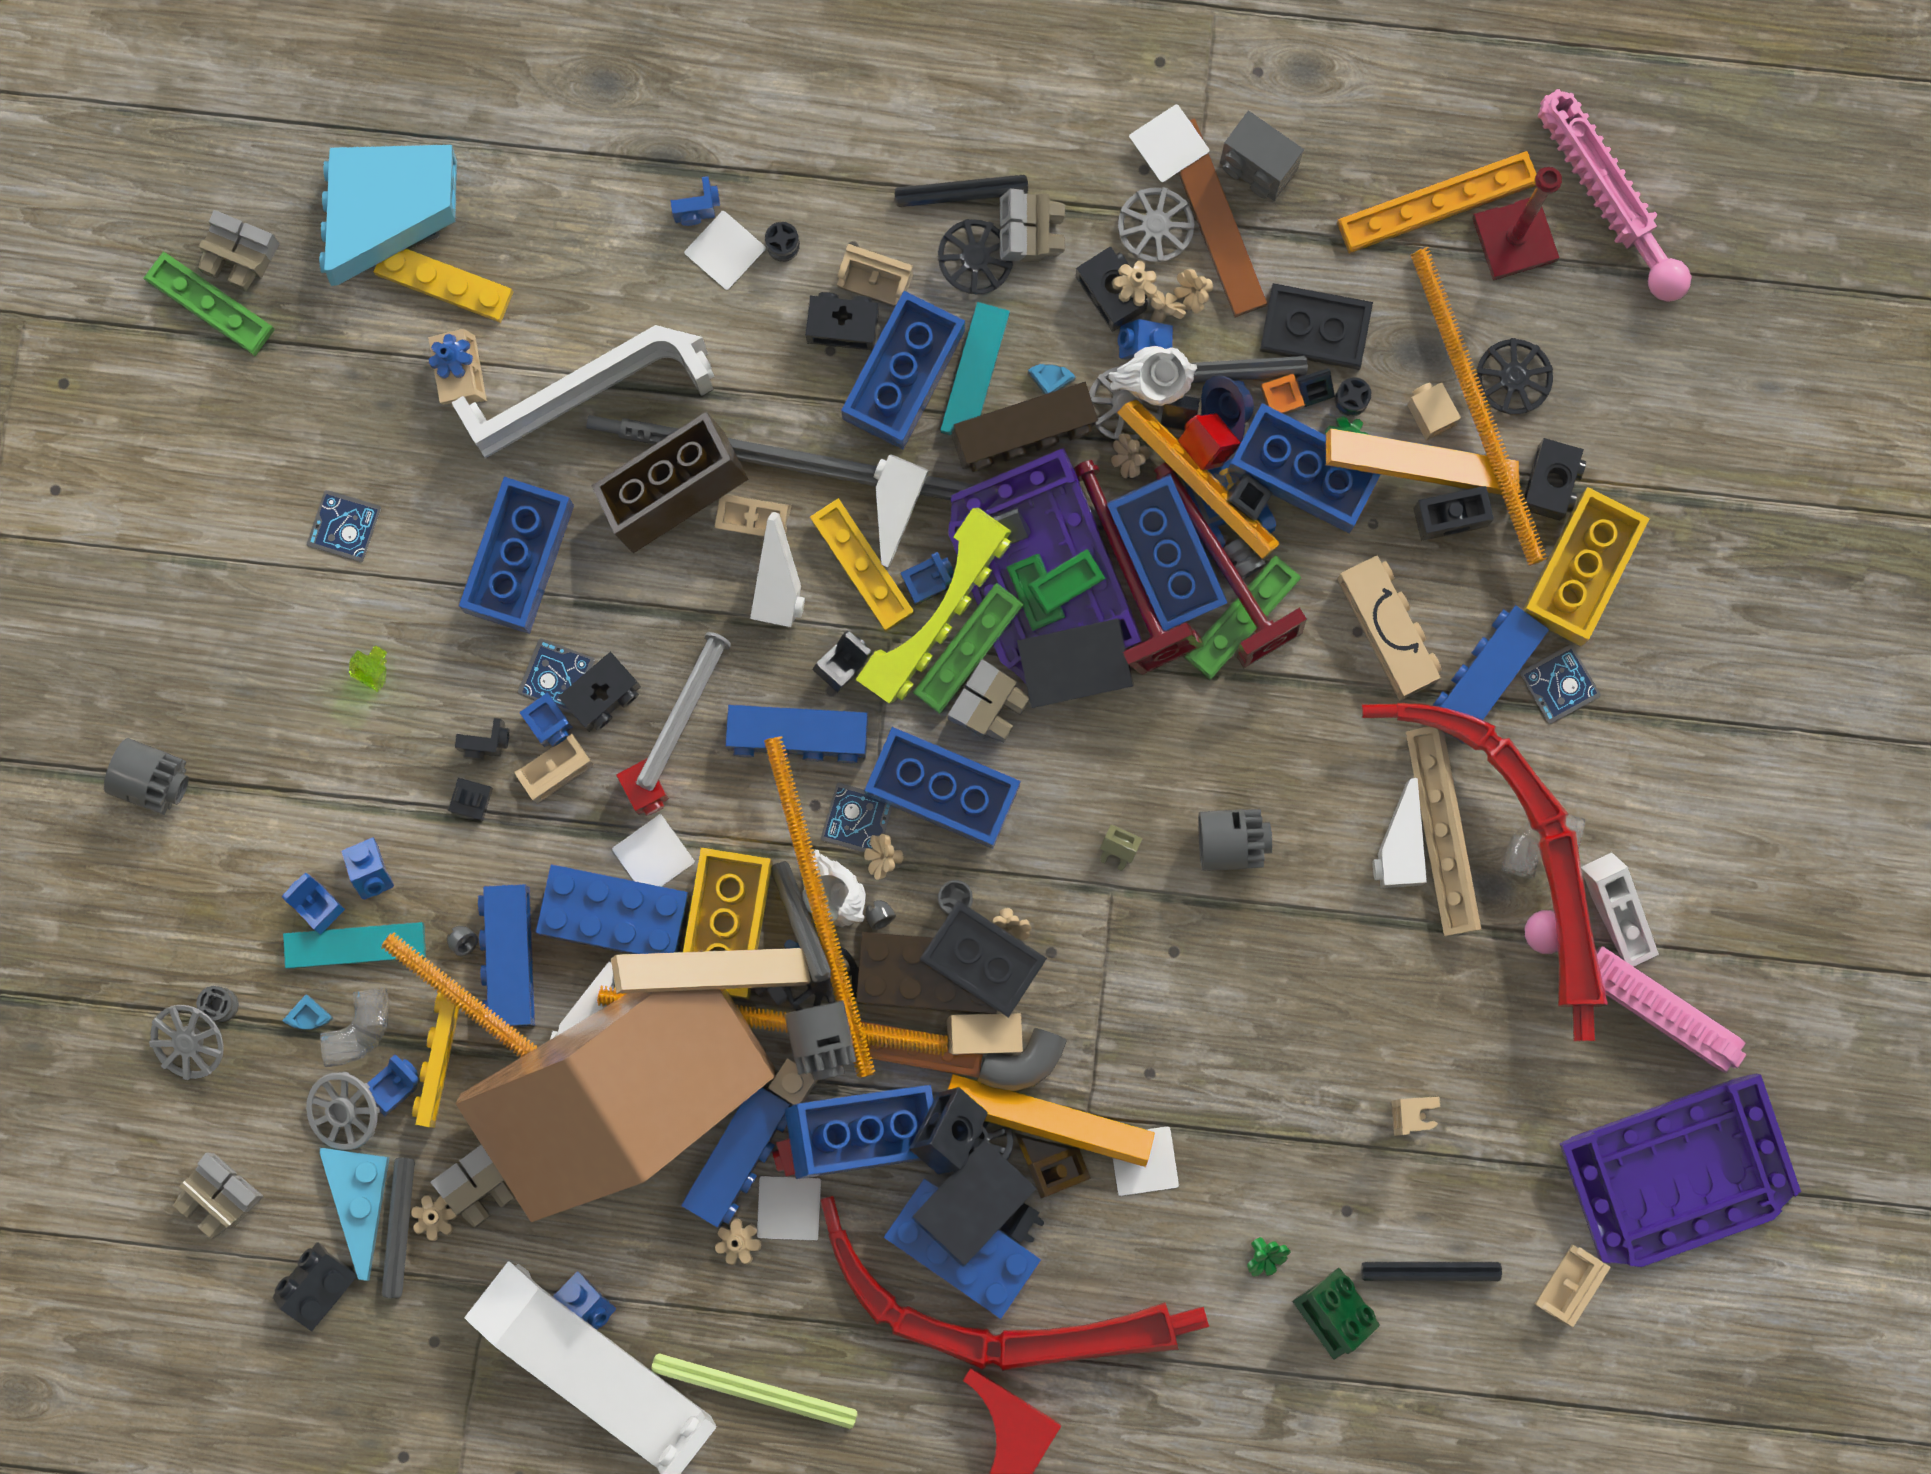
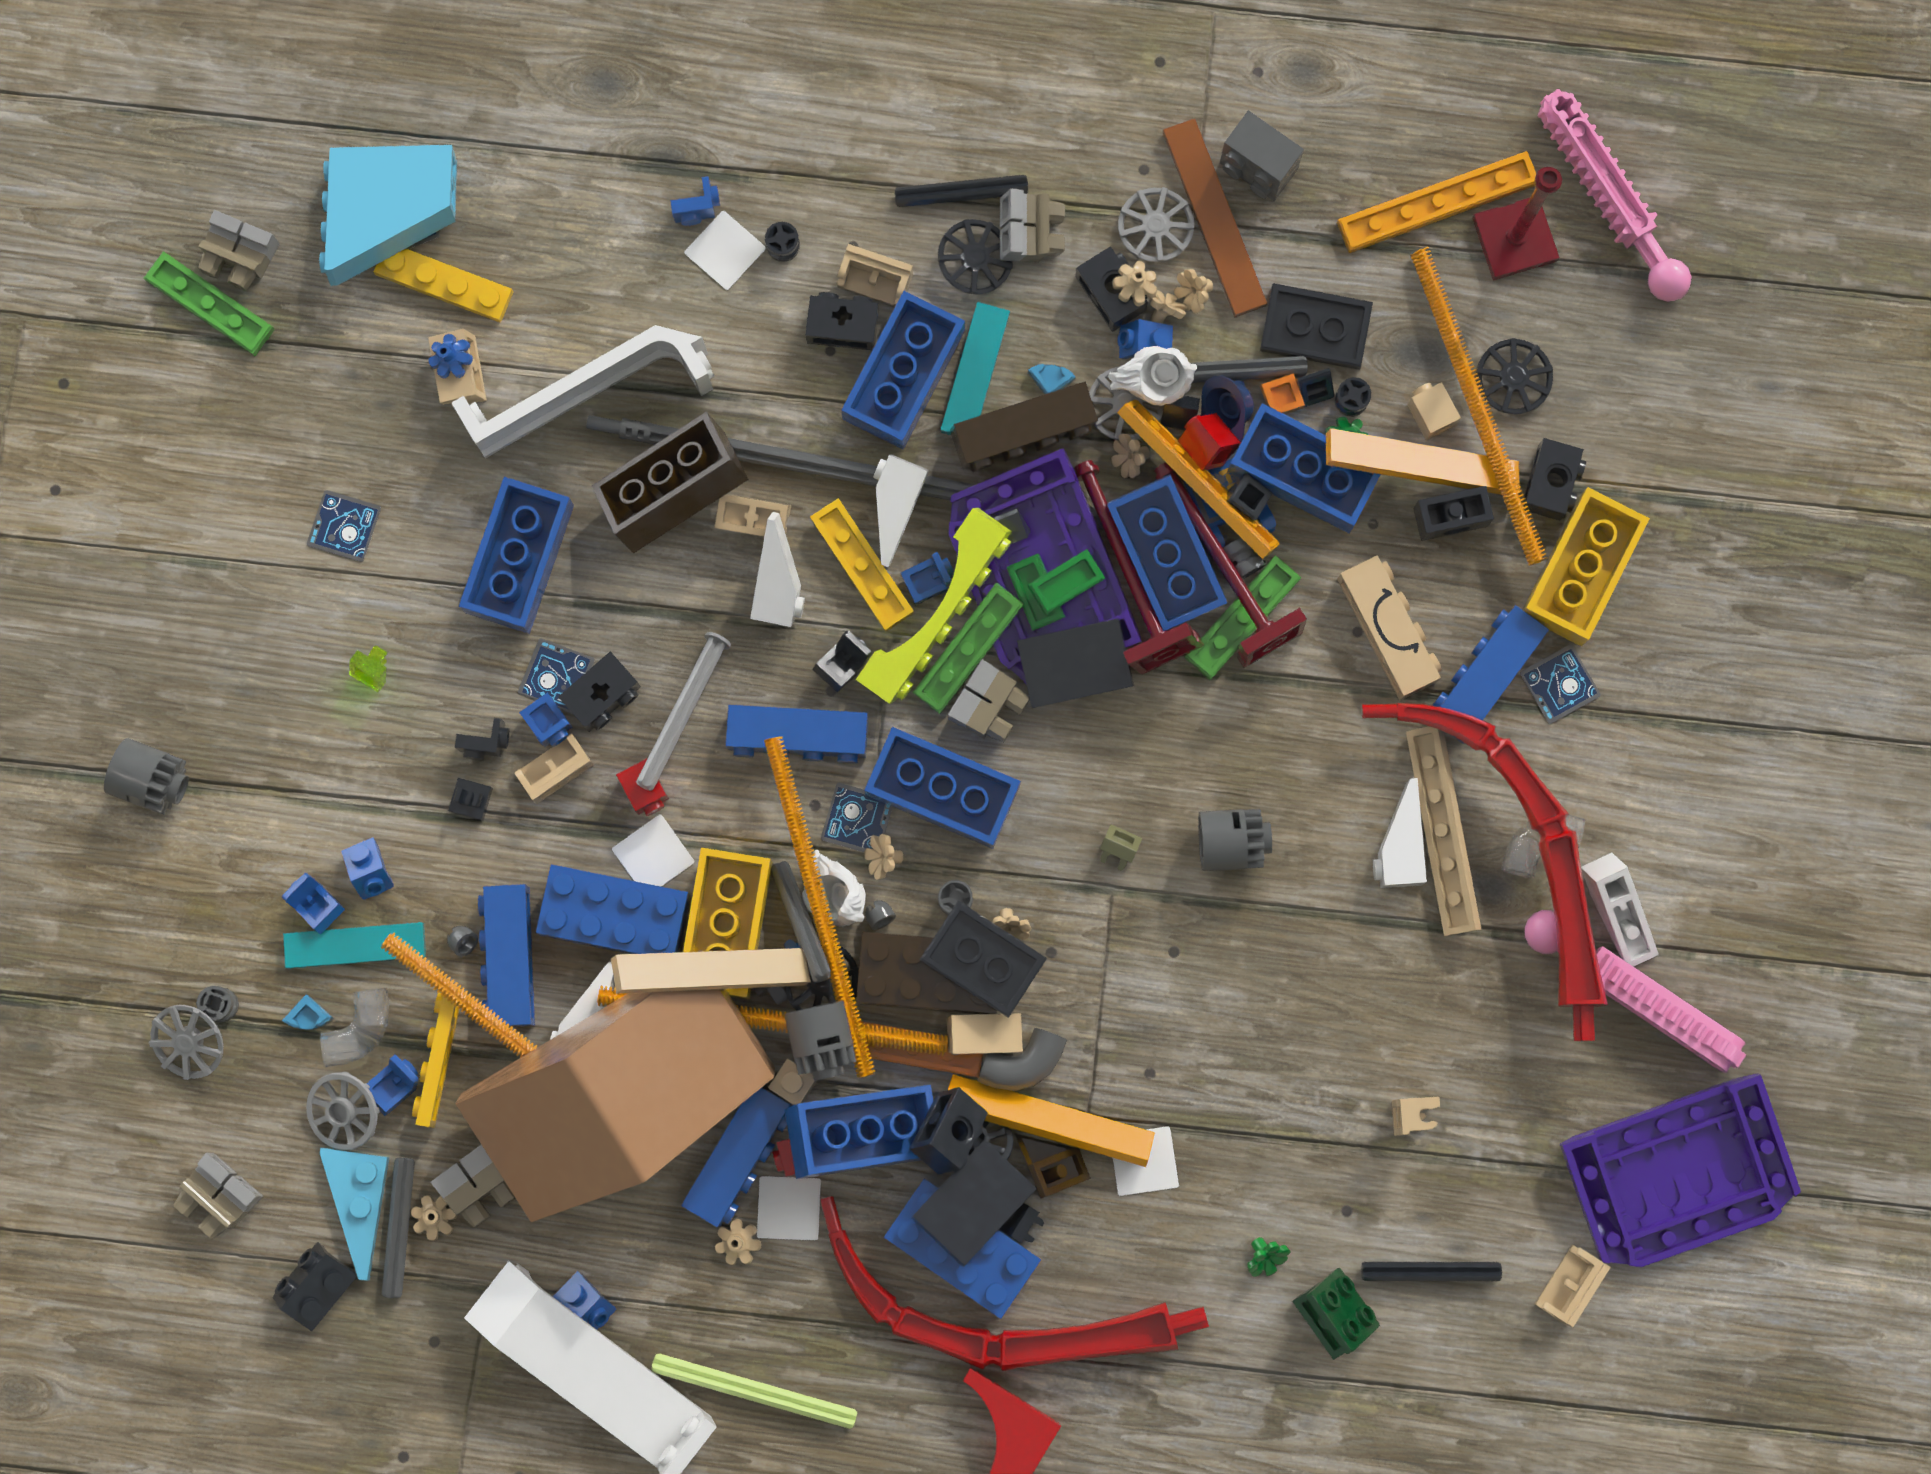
white sticker [1129,104,1210,182] -> none

